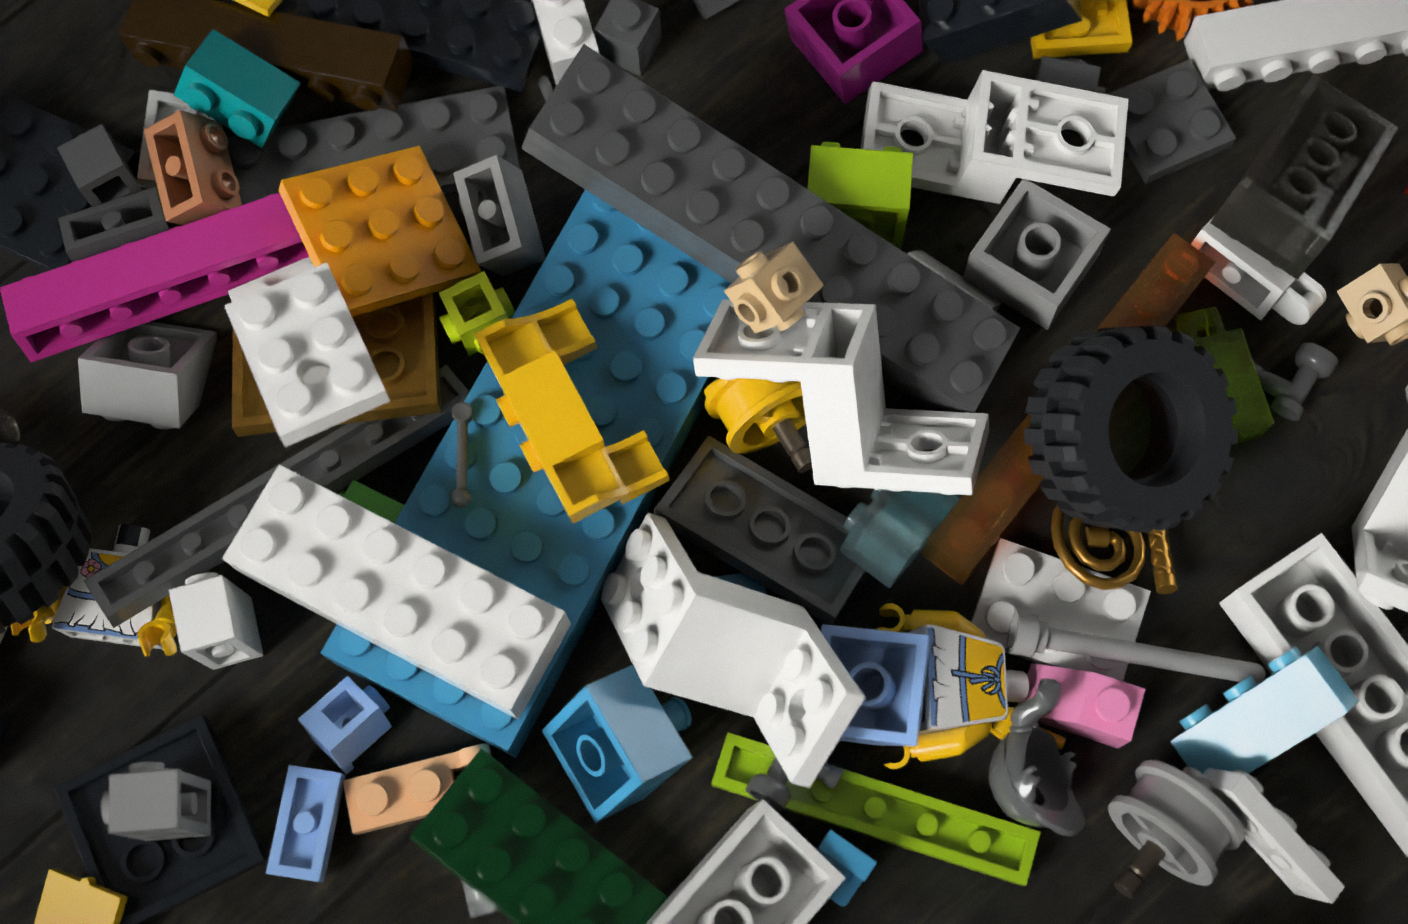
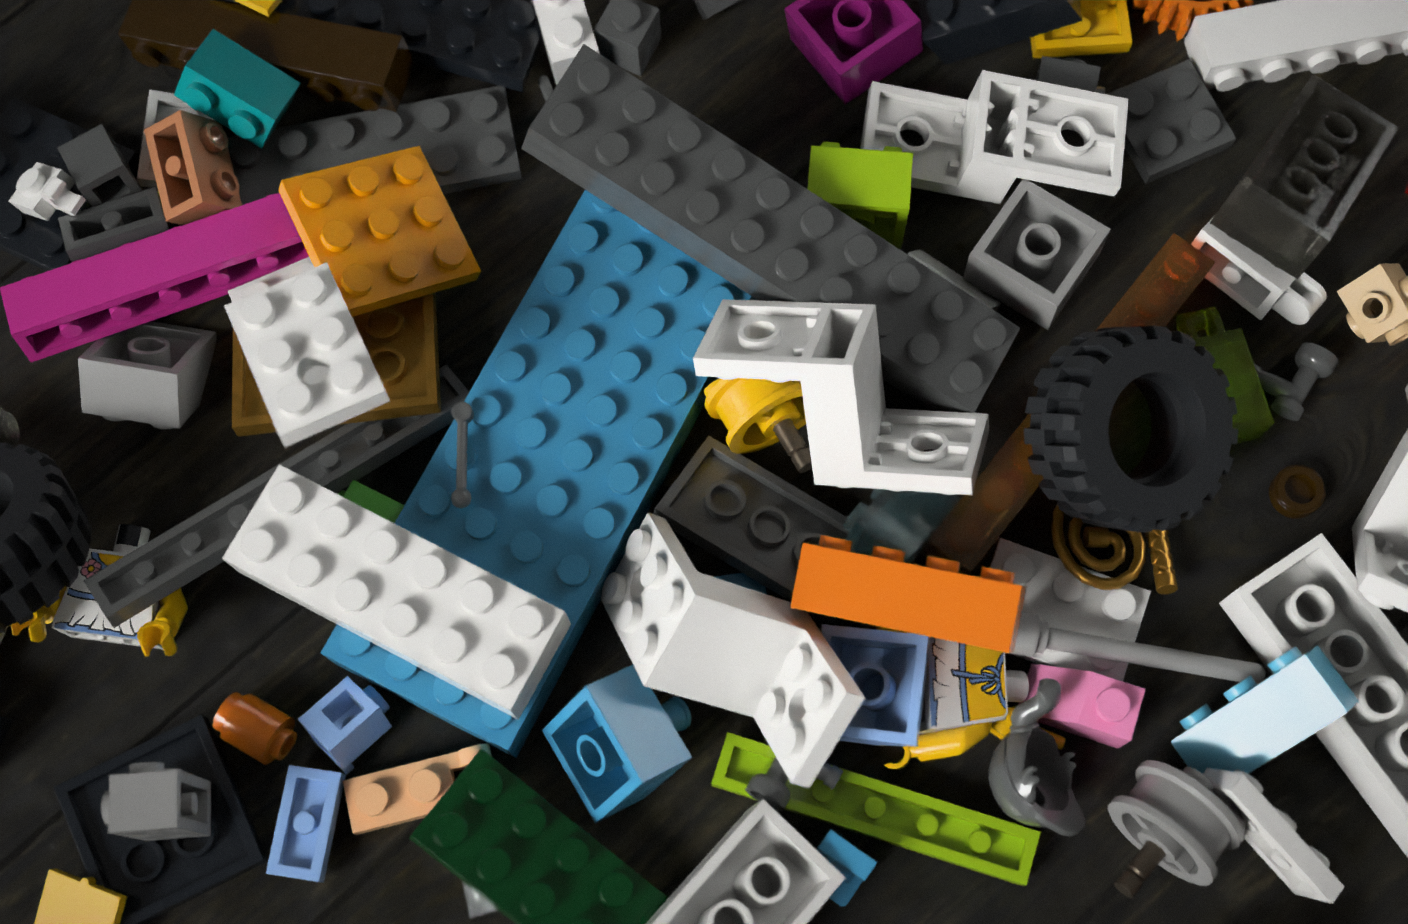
white brick [169,573,264,670] -> none
neon yellow brick [439,271,515,356] -> none
light grey brick [453,155,546,277] -> none
yellow bracket [474,299,669,524] -> none
tan brick [724,242,824,334] -> none
none -> white plate [9,162,86,221]
none -> orange brick [213,692,297,765]
none -> orange brick [790,535,1026,653]
none -> dark brown tile [1269,464,1326,519]

